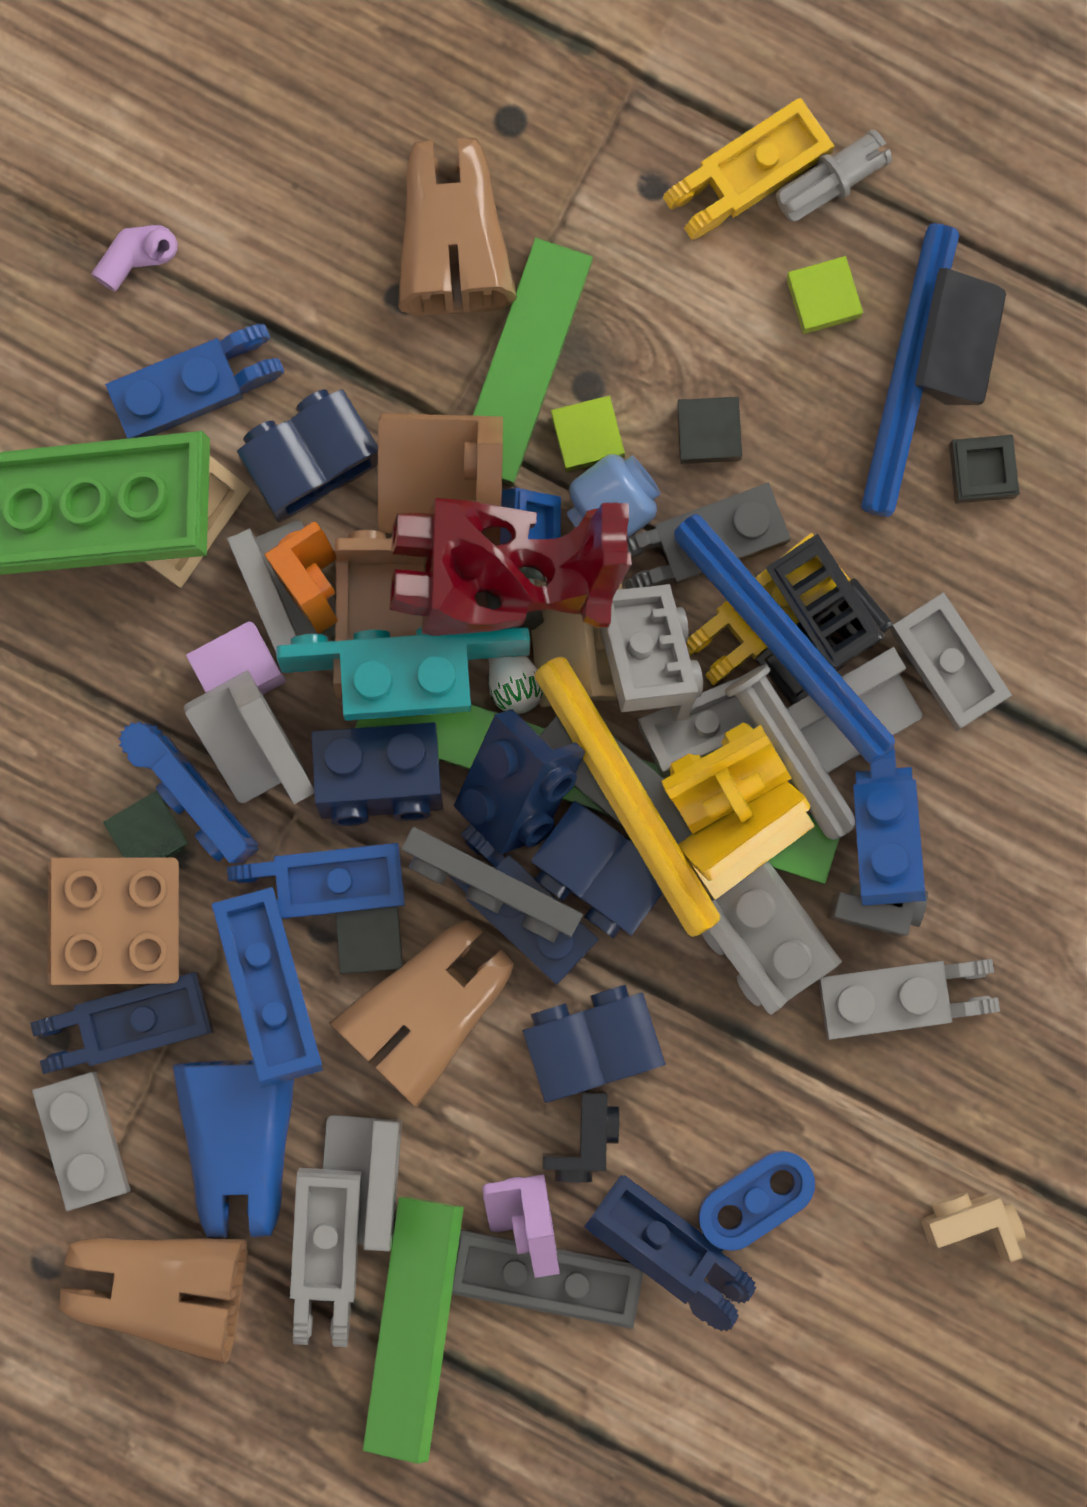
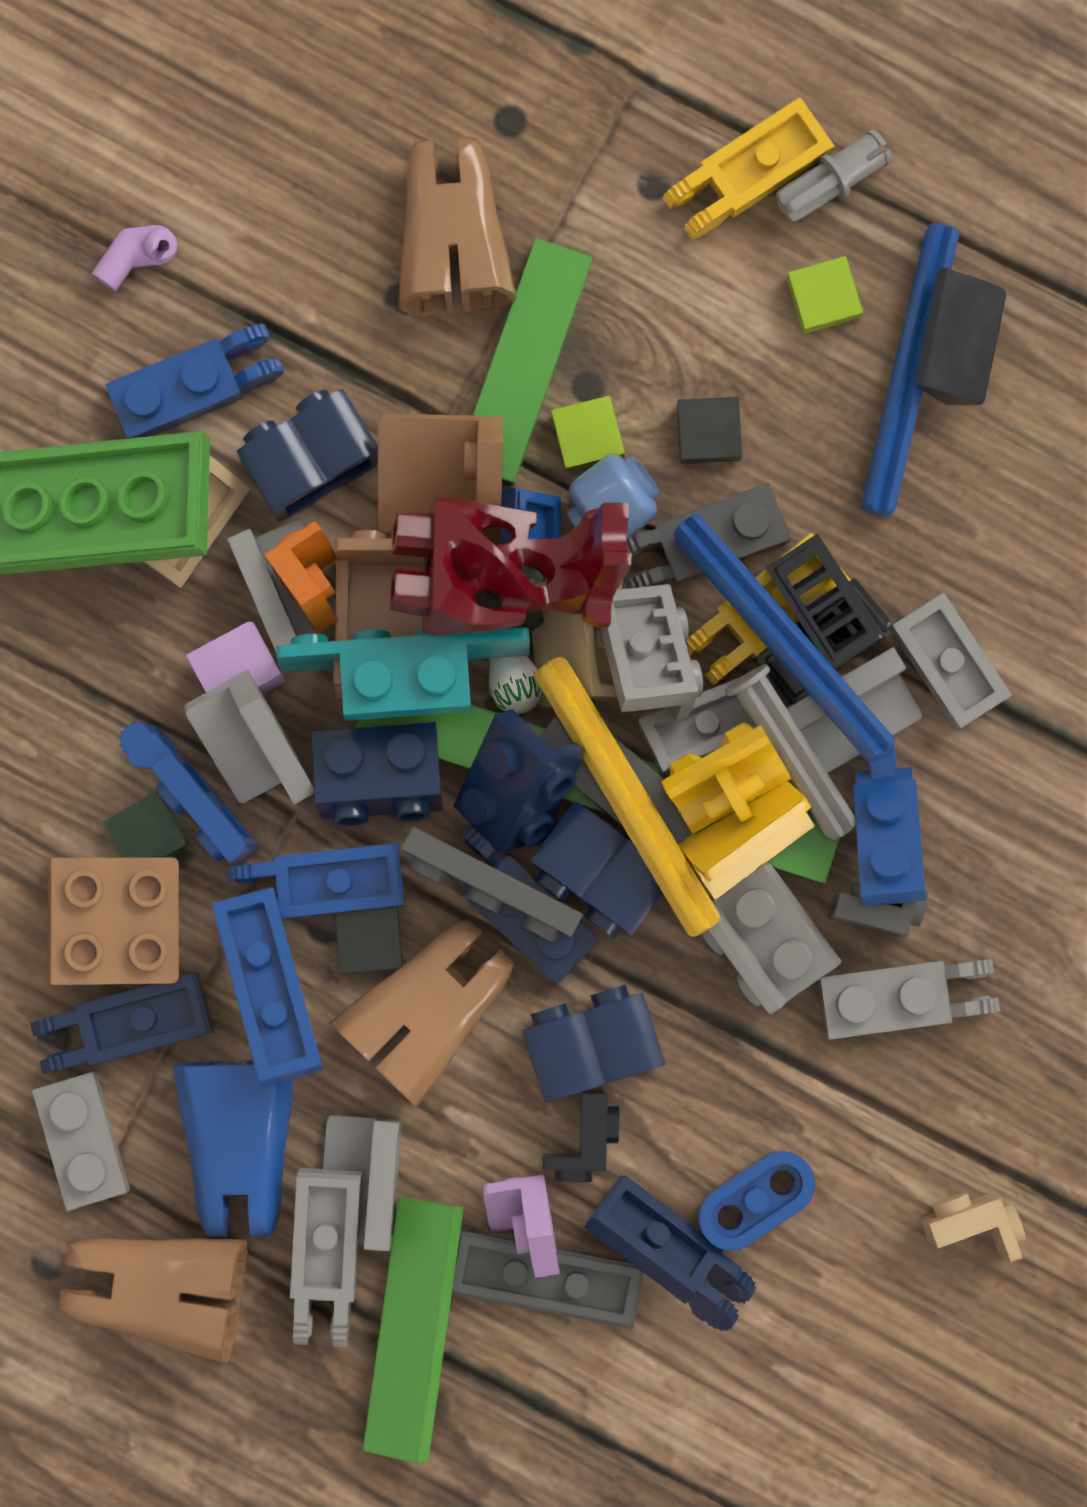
pearl dark grey tile [949,434,1019,504] -> none

